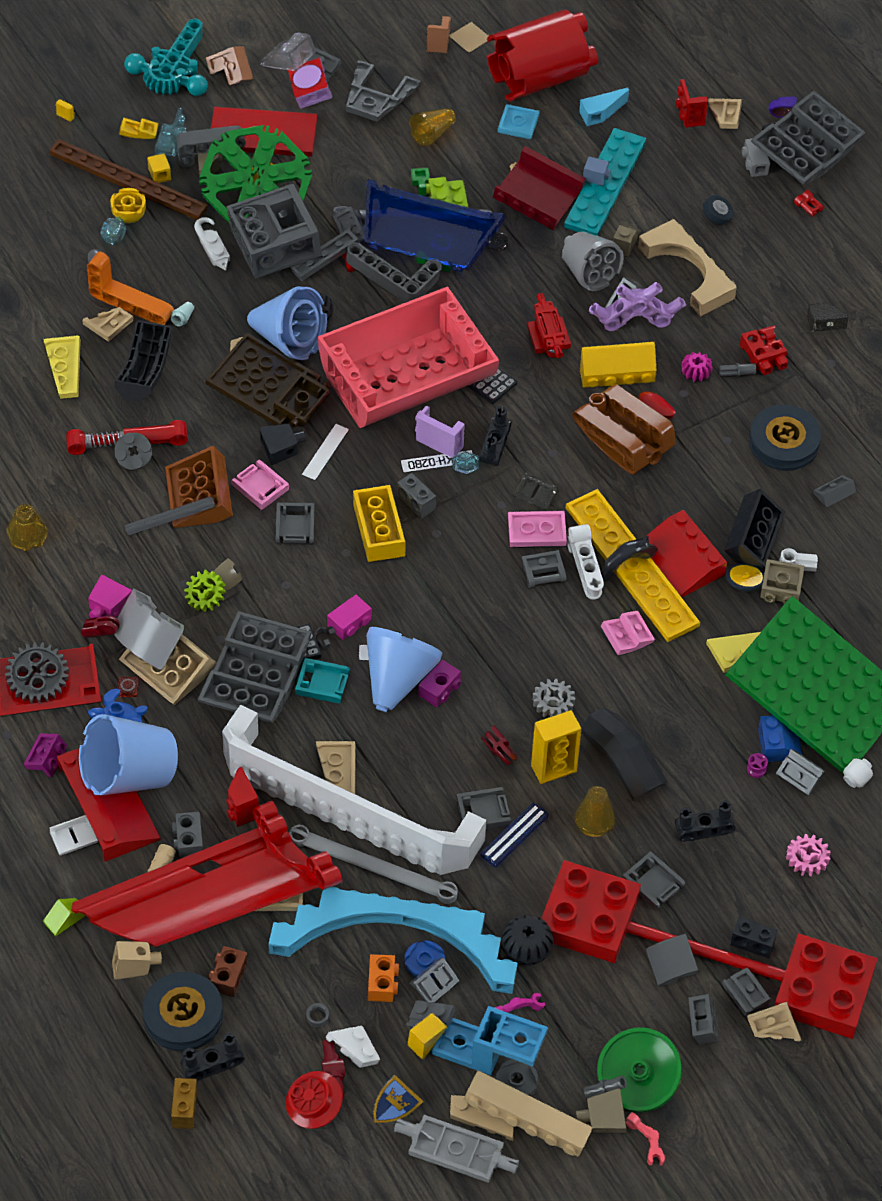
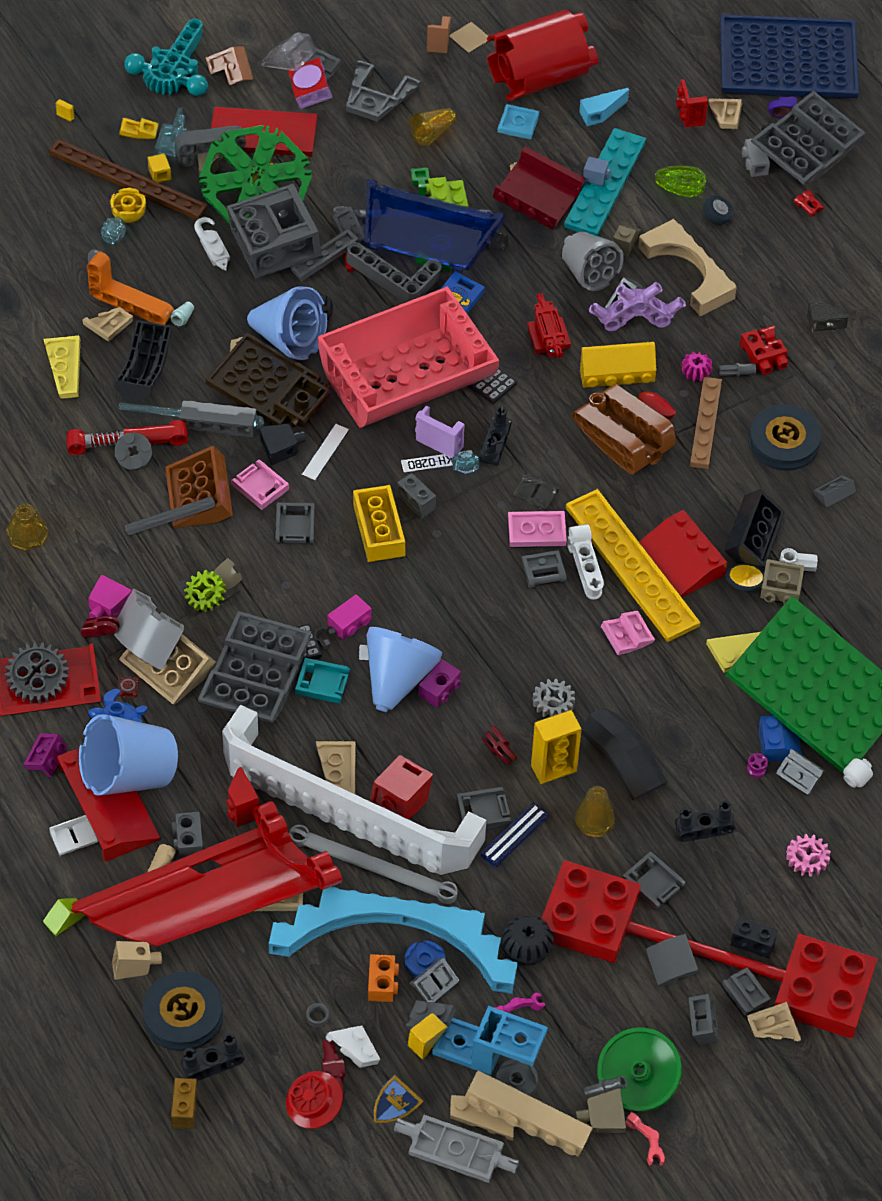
copper brick [208,946,248,997] -> none
black piece [600,536,658,581] -> none
none -> piece [119,401,264,438]
none -> red container [370,755,433,820]
none -> blue container [441,271,485,314]
none -> clear neon green piece [655,166,706,197]
none -> medium nougat plate [690,377,722,469]
none -> dark blue plate [720,14,859,98]

